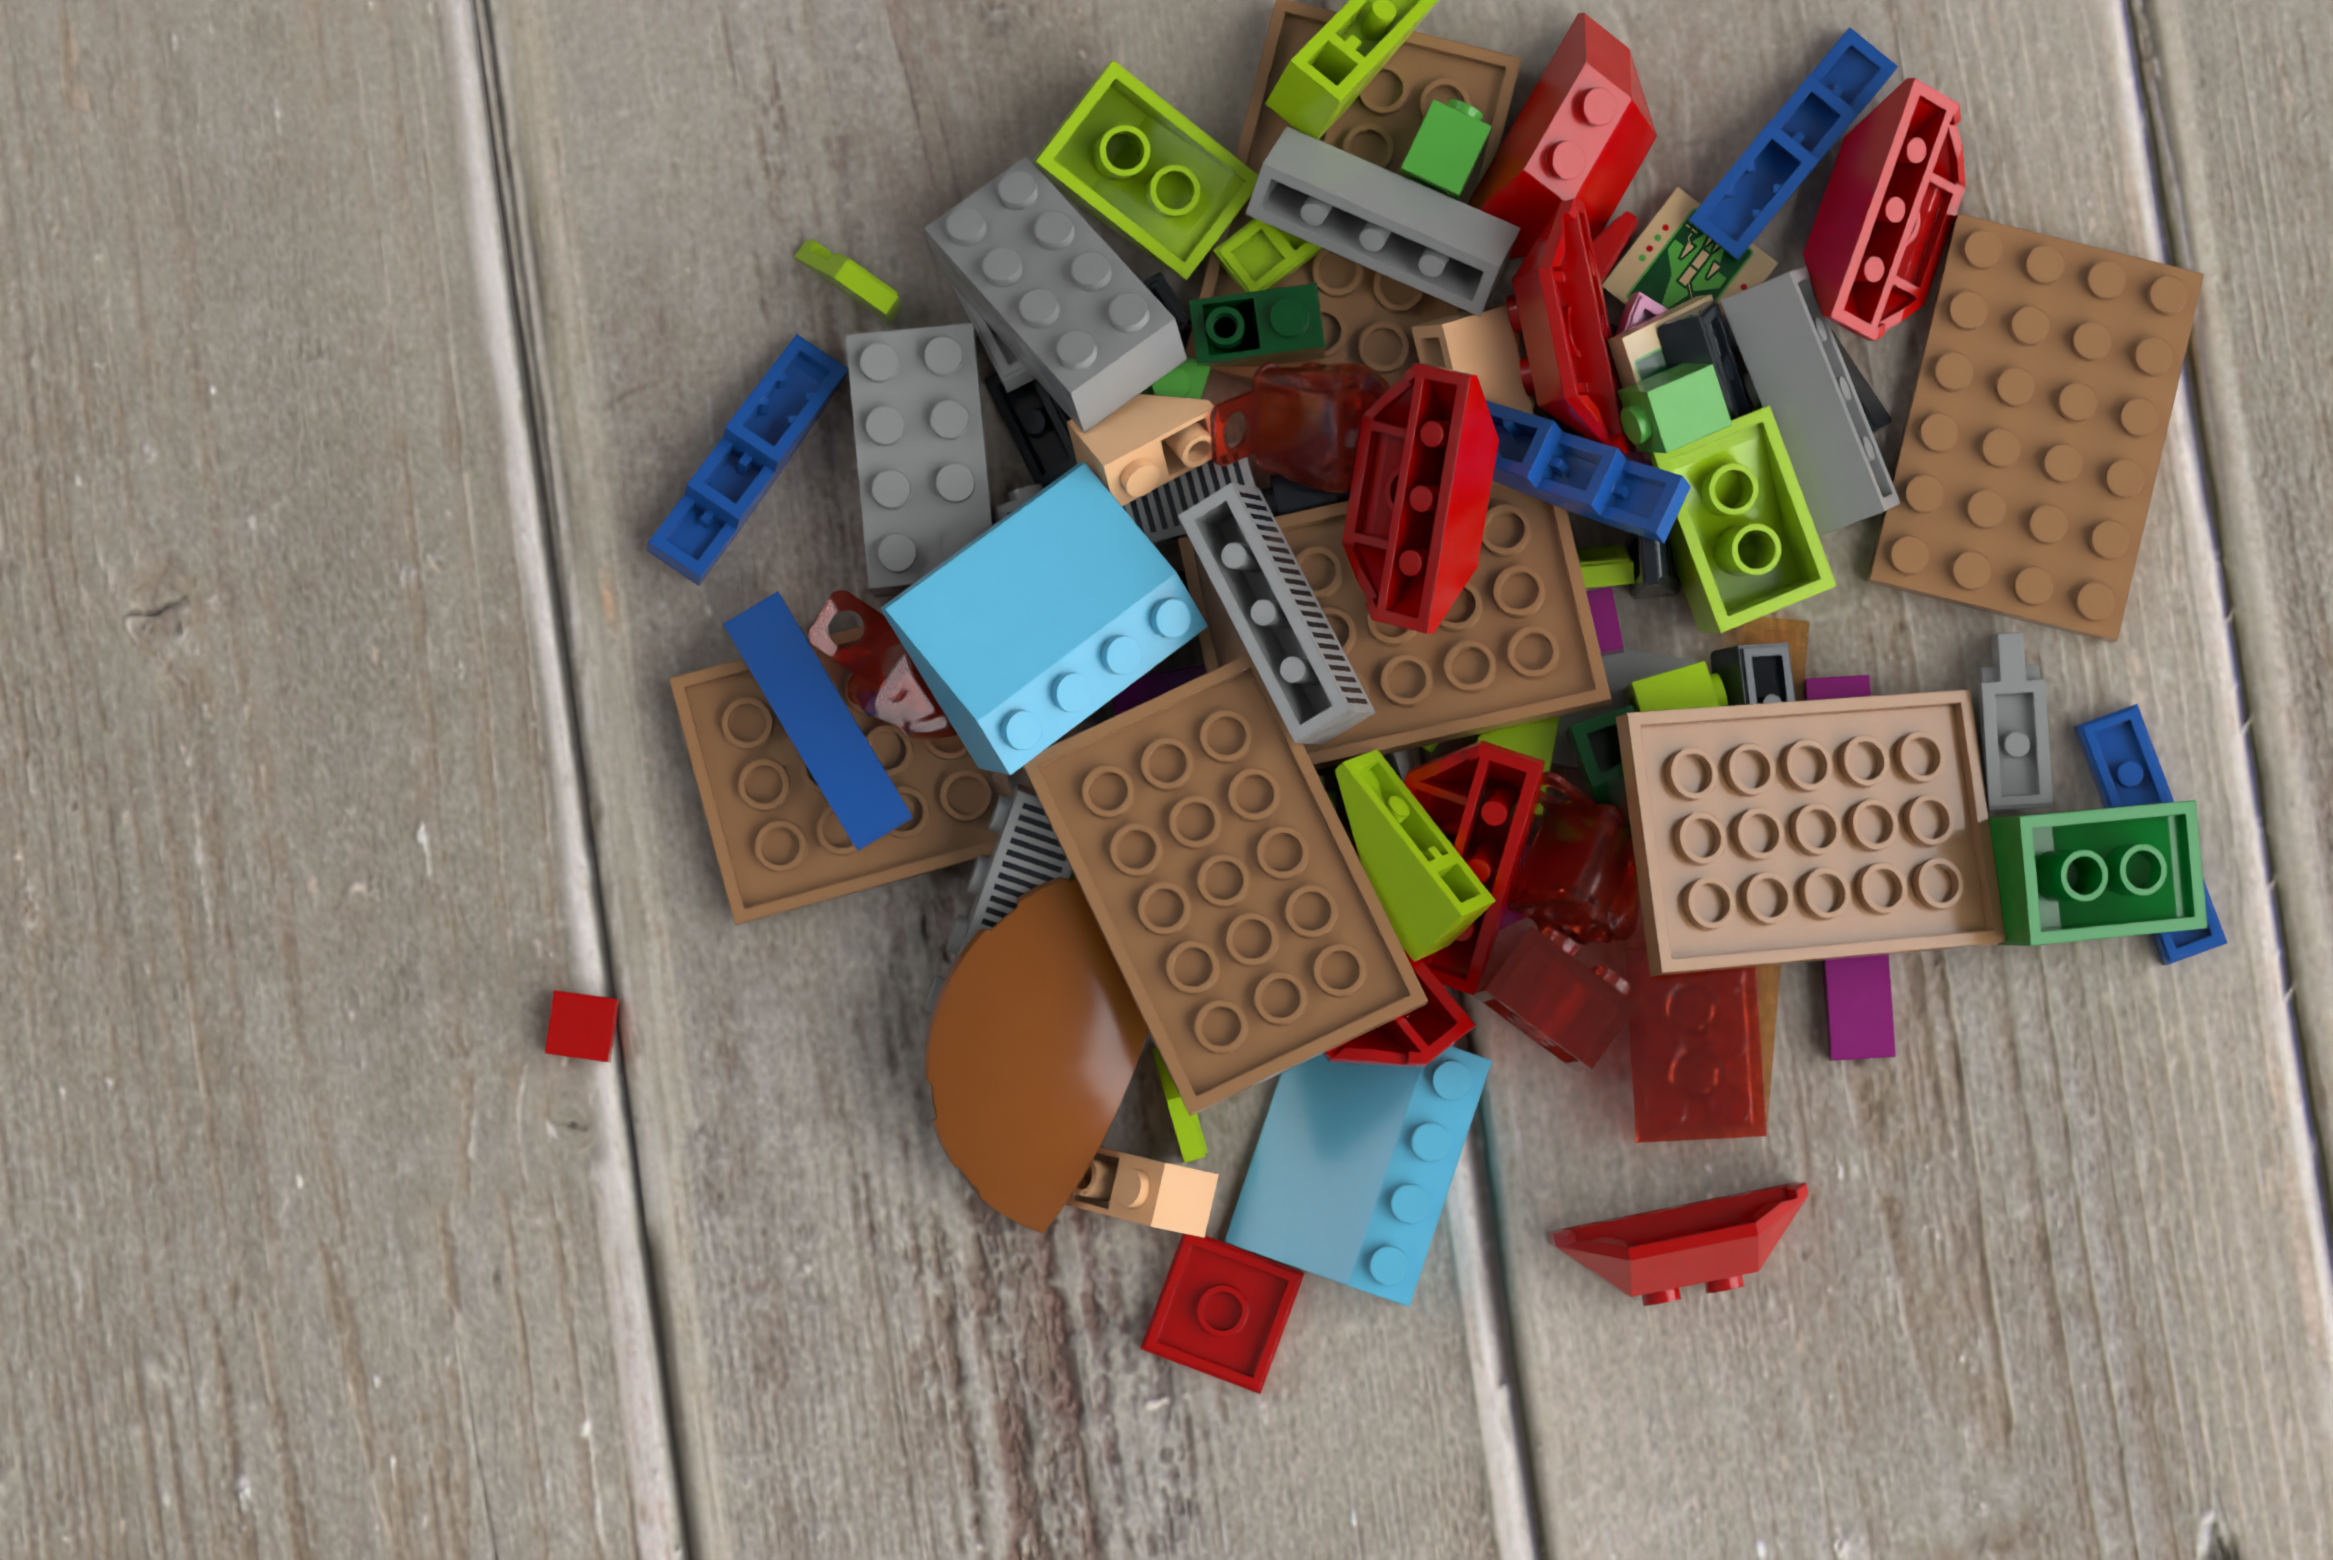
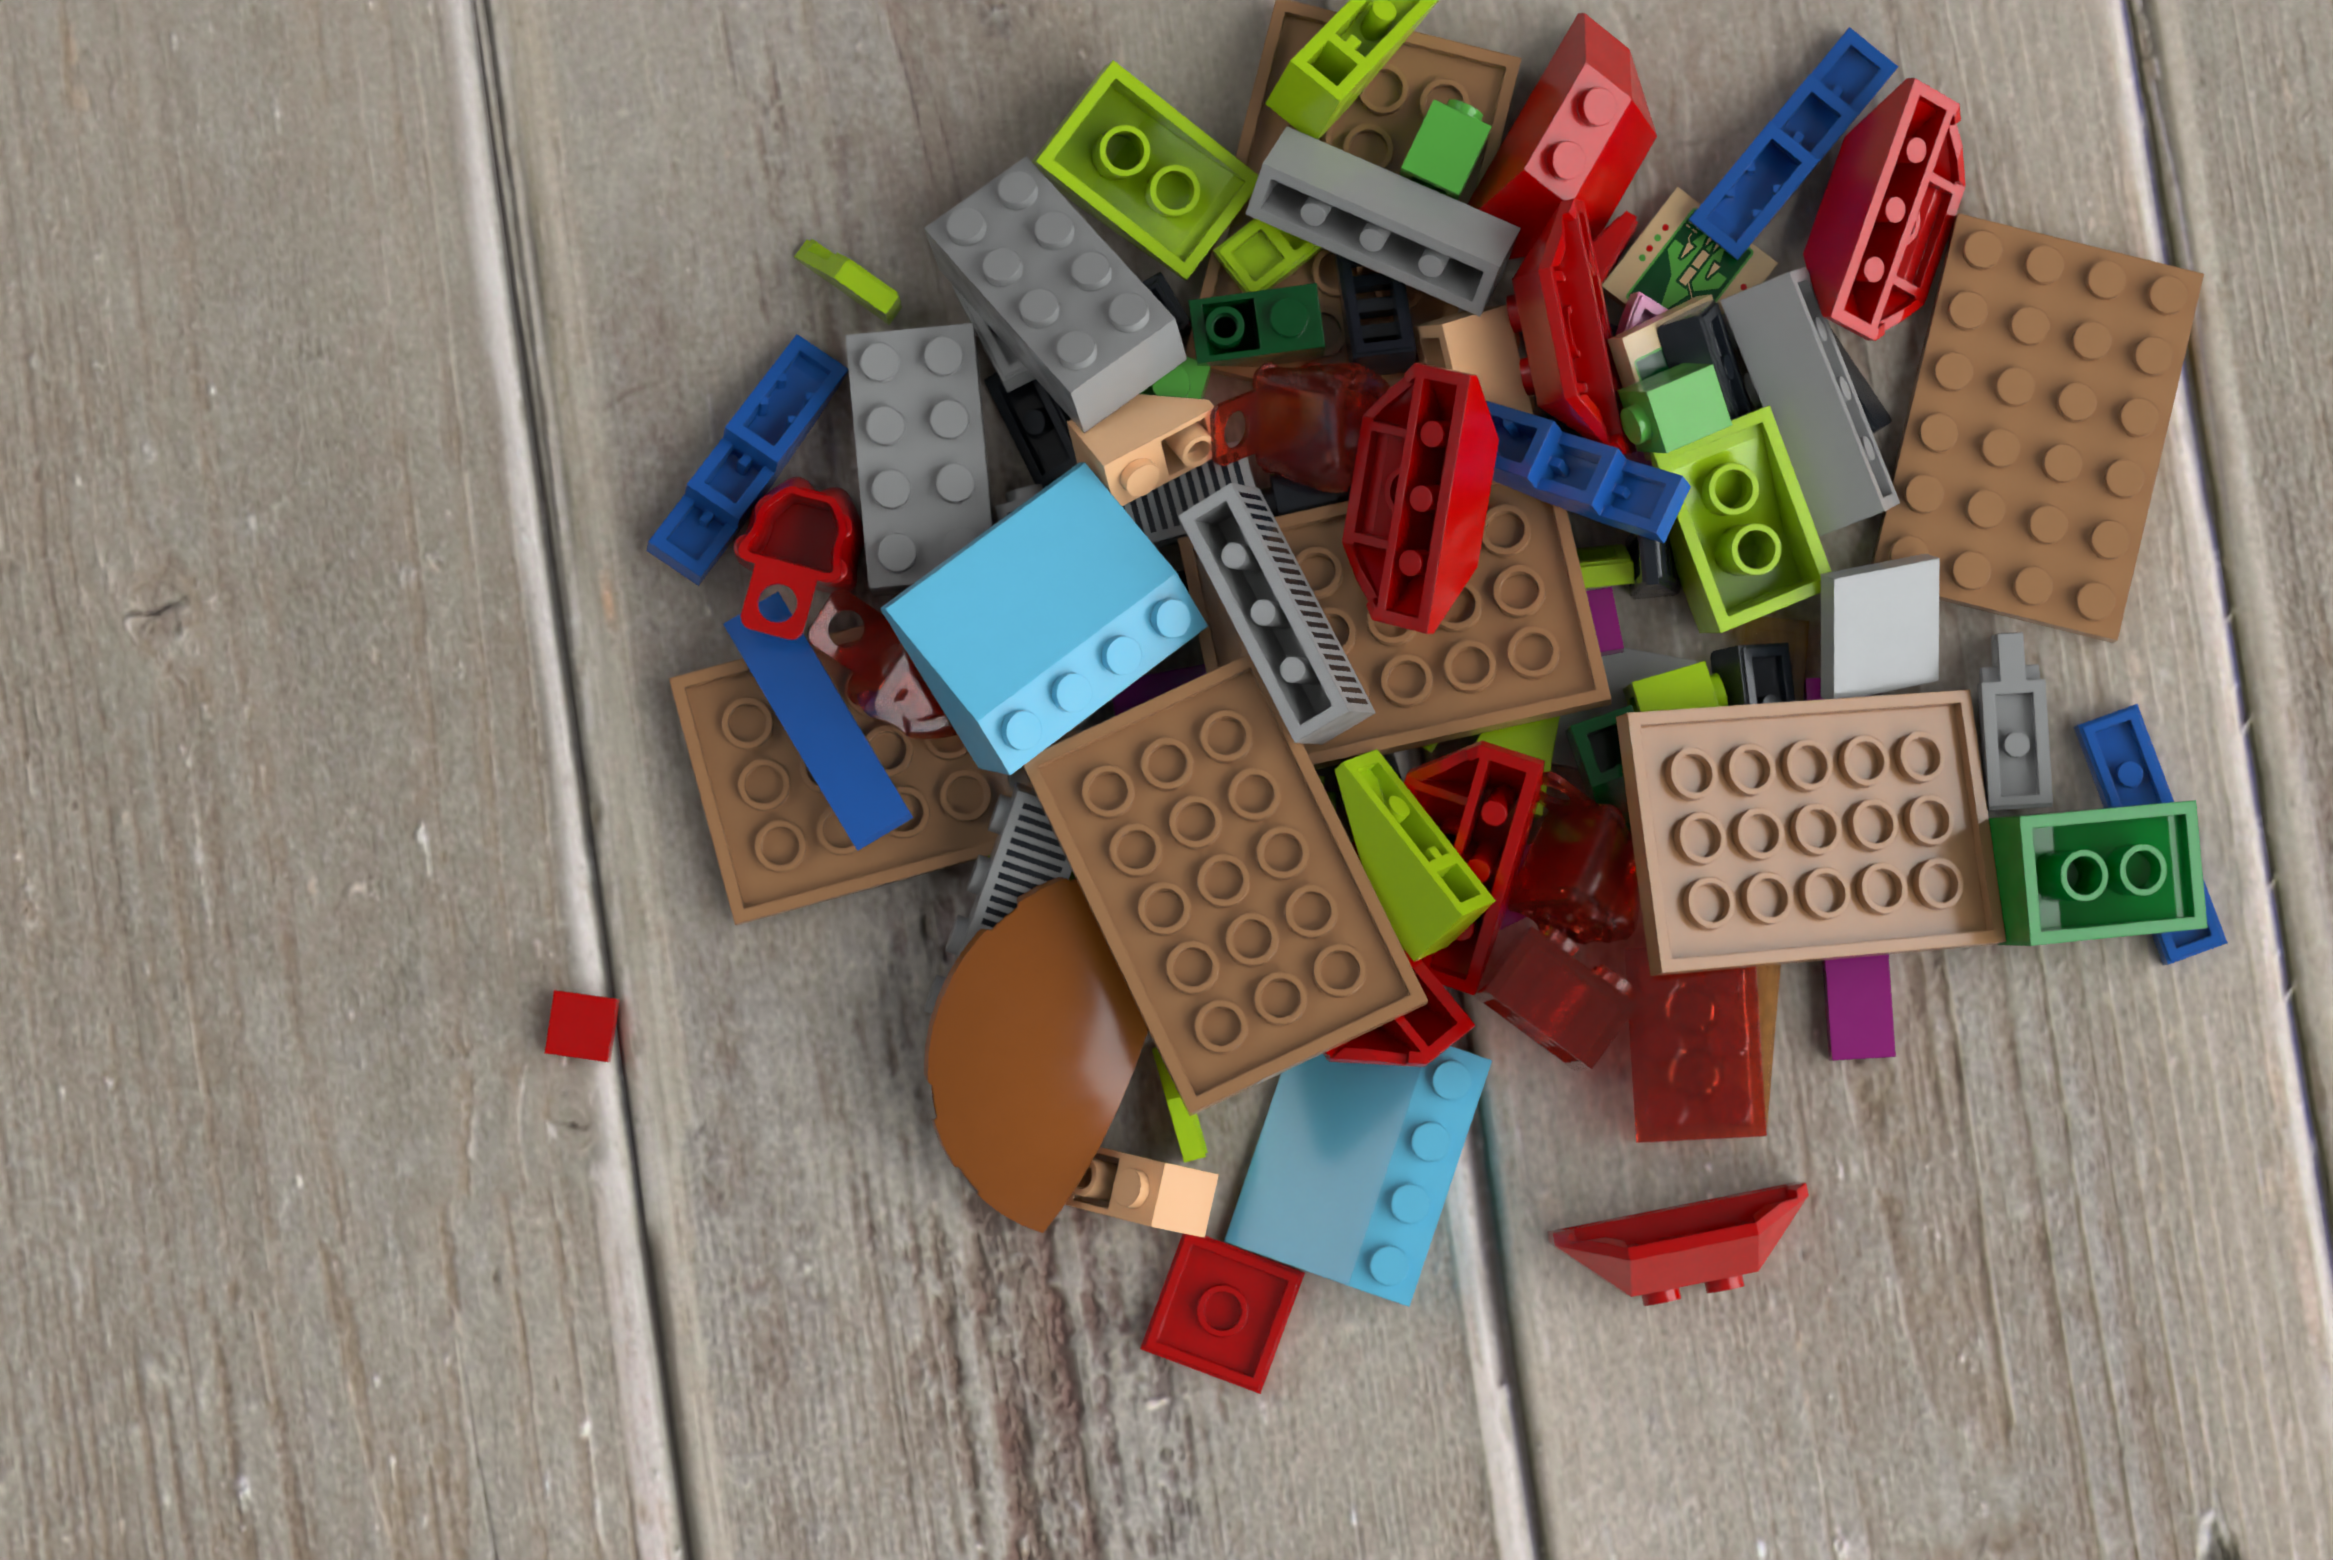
none -> red piece [734,476,865,640]
none -> black slope [1334,253,1416,378]
none -> tile [1821,554,1940,699]

